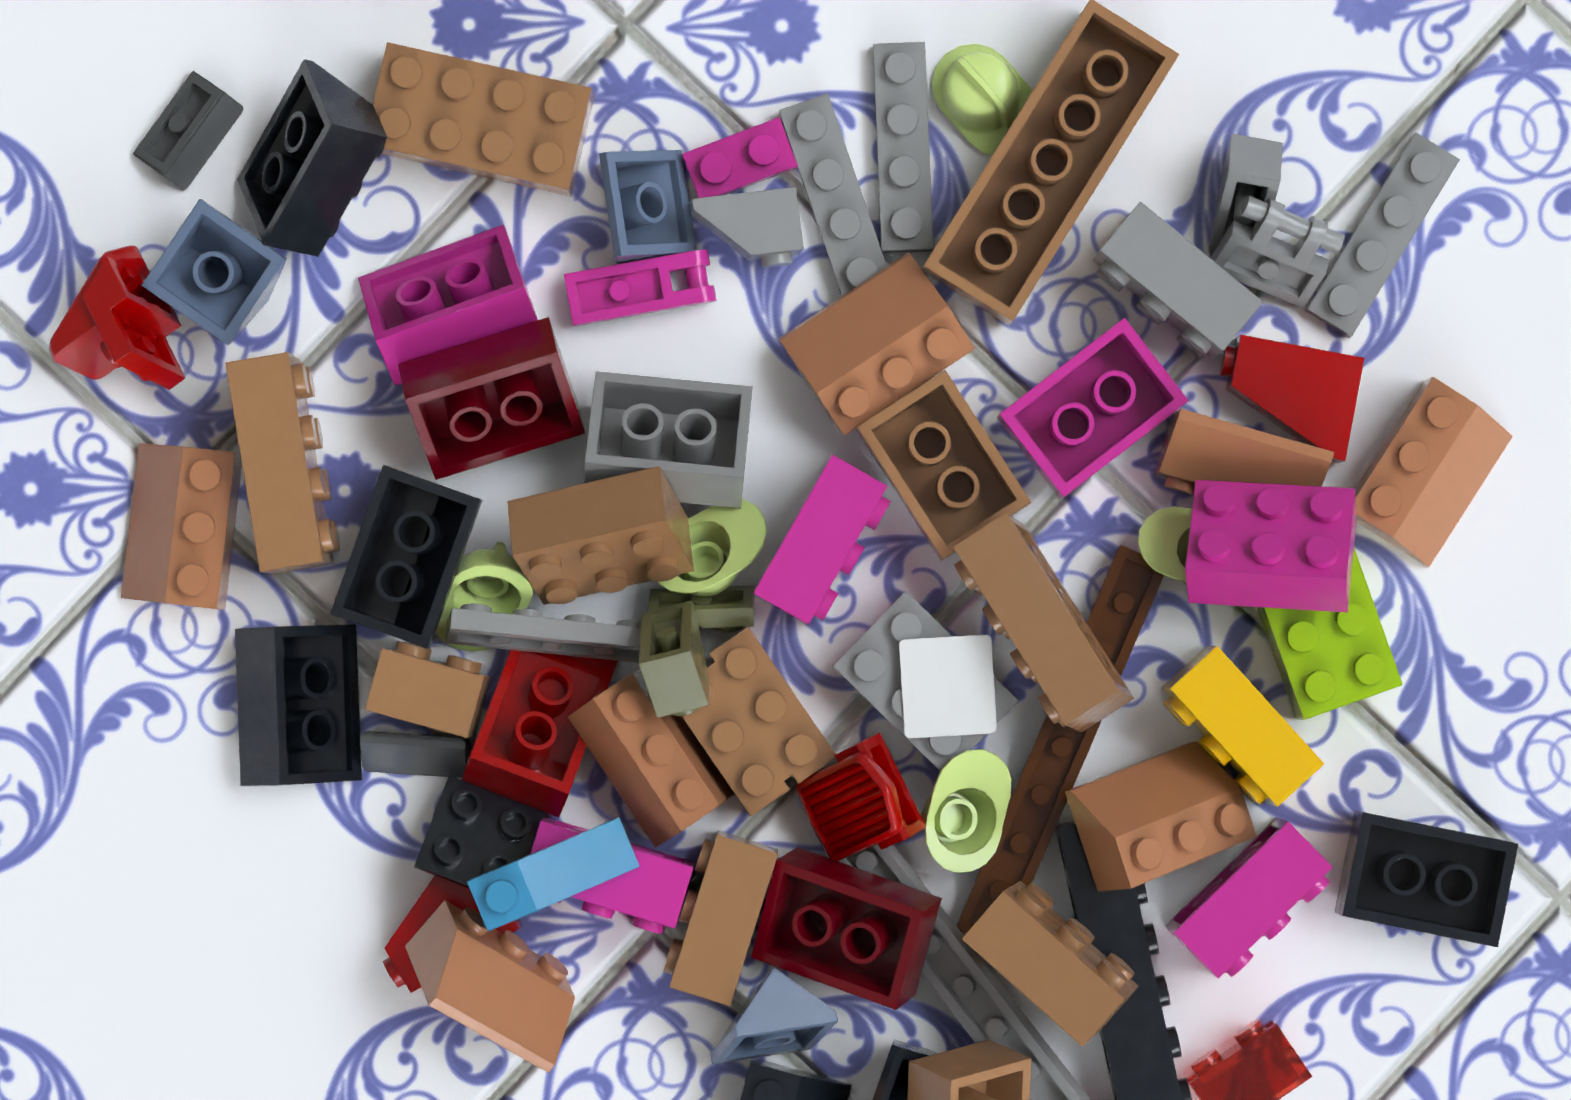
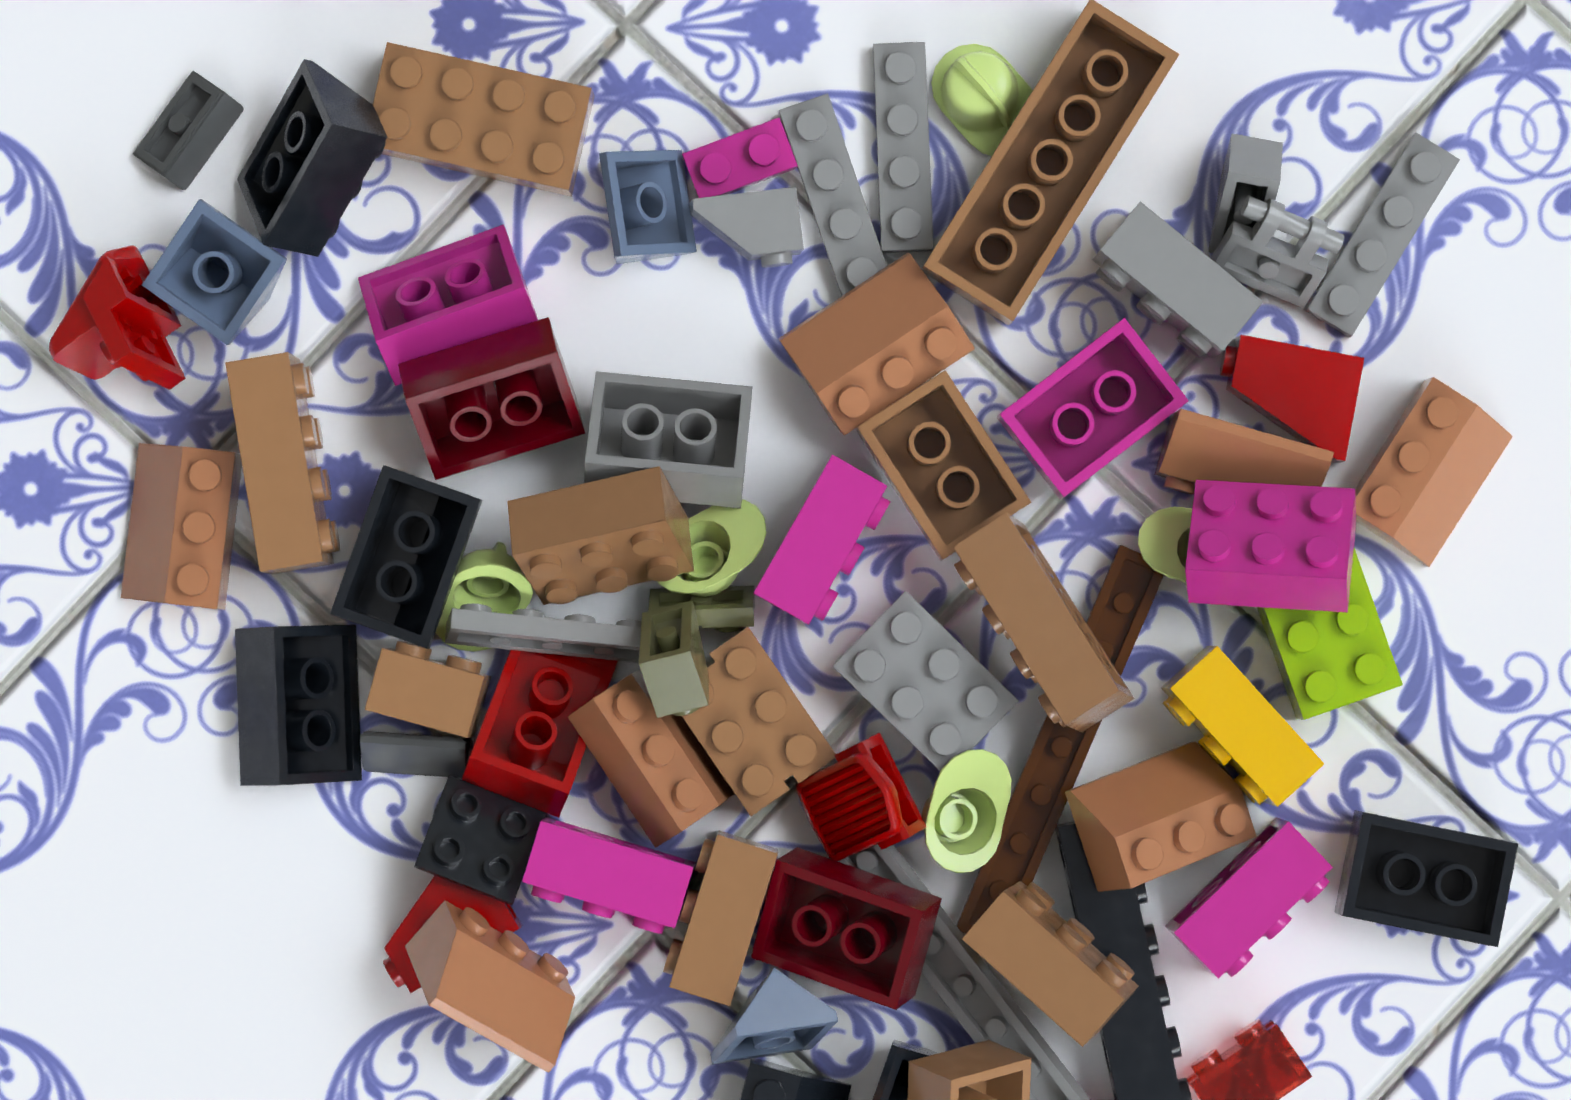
dark azure slope [467,817,640,931] -> none
dark pink plate [564,249,717,327] -> none
white sticker [899,635,997,738] -> none

